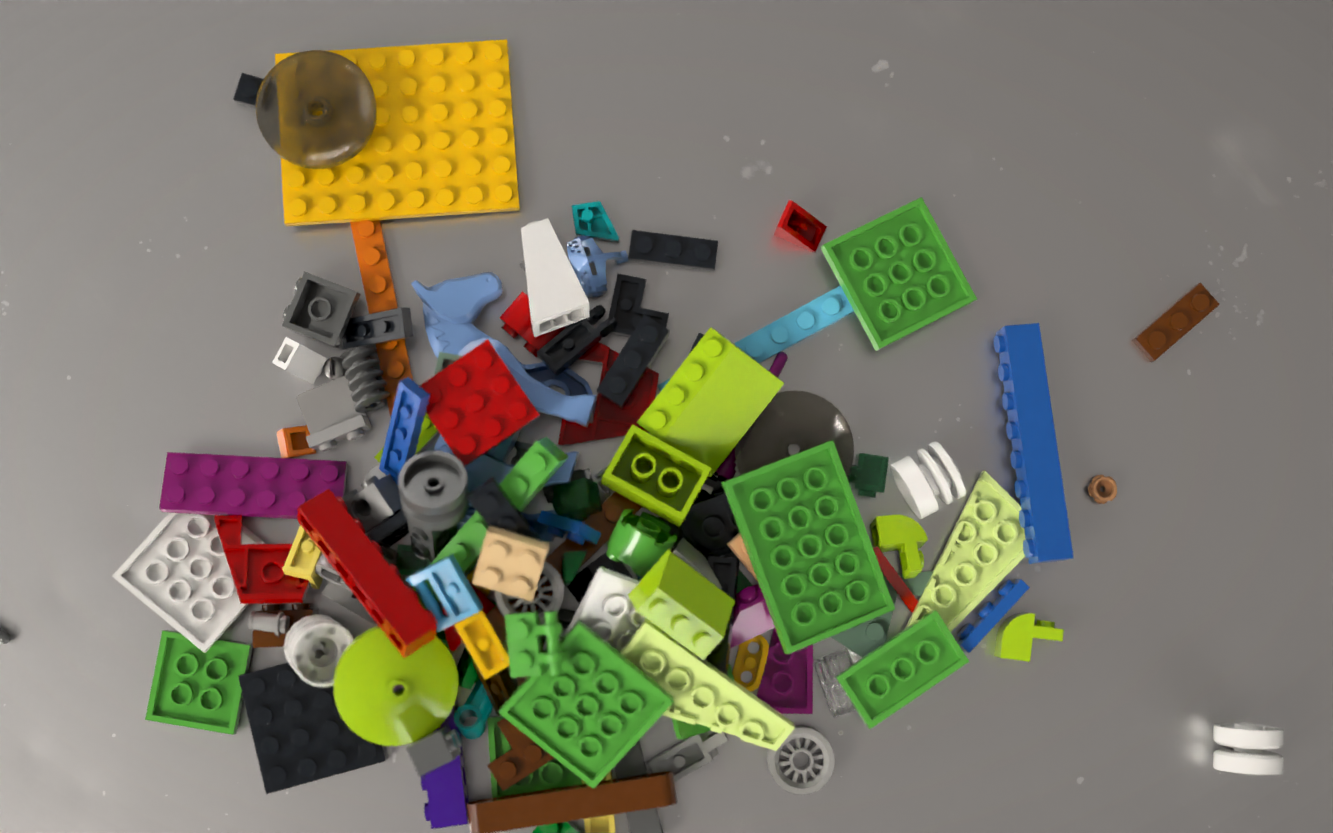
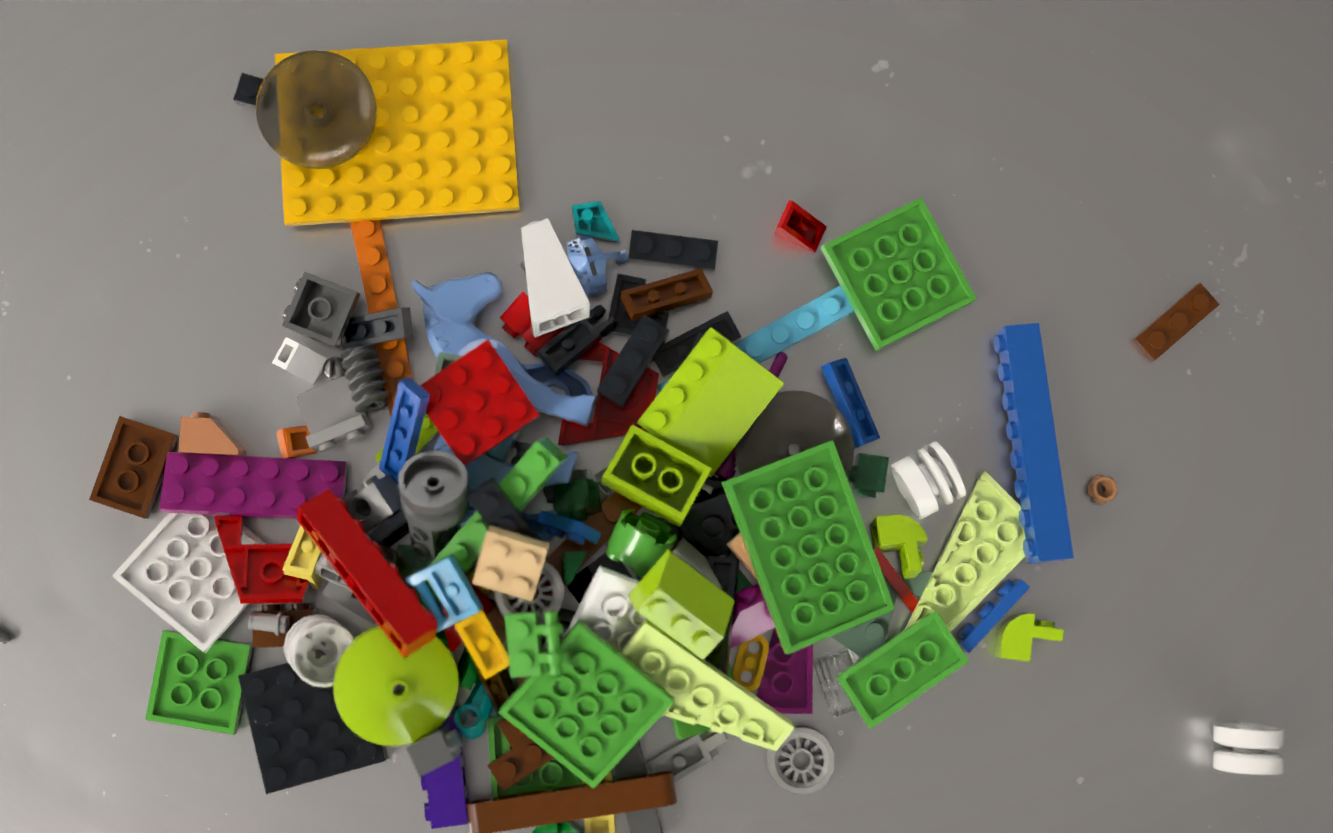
none -> reddish brown plate [89,416,178,519]
none -> nougat slope [178,412,246,456]
none -> reddish brown plate [620,268,713,321]
none -> black plate [654,311,741,378]
none -> blue plate [821,357,880,448]

